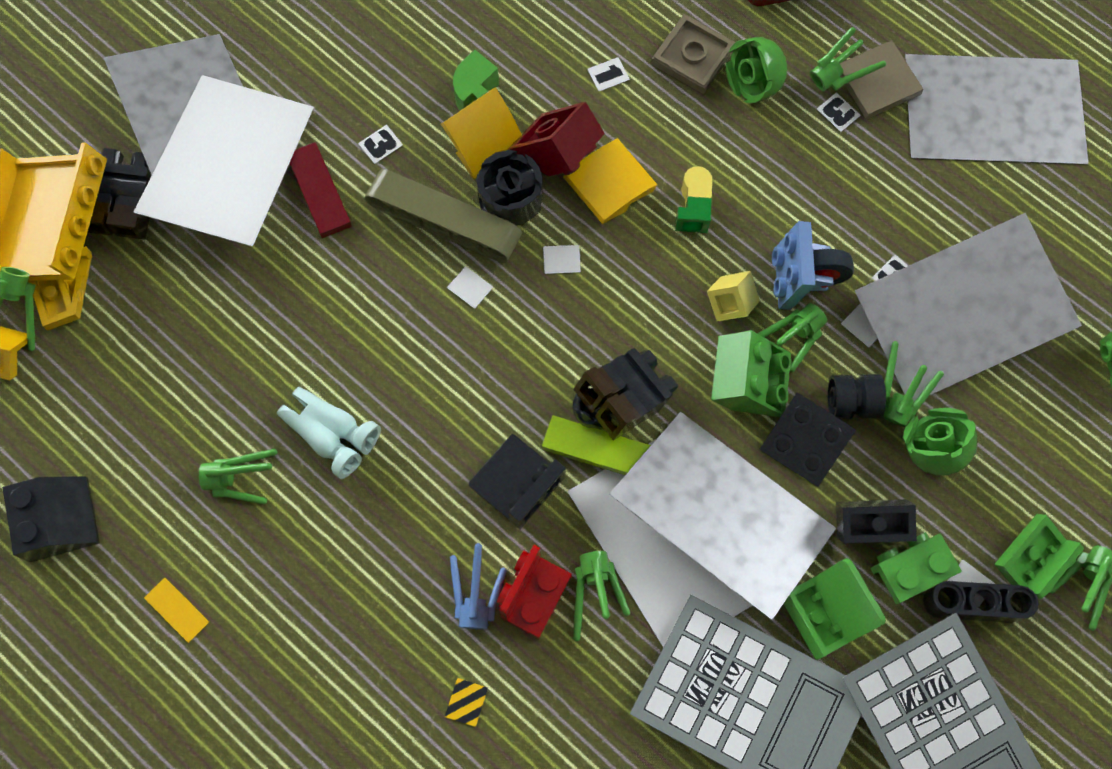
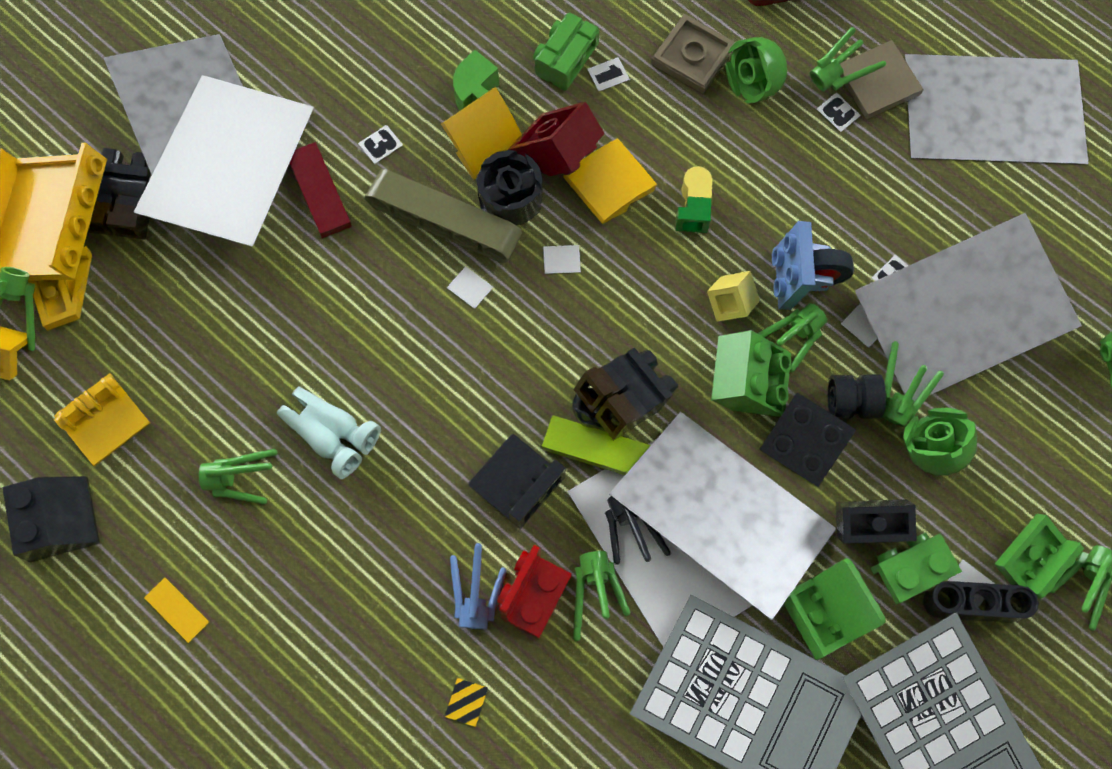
none -> yellow hinge [54,373,150,466]
none -> bright green brick [533,12,600,91]
none -> black plant [605,496,671,565]

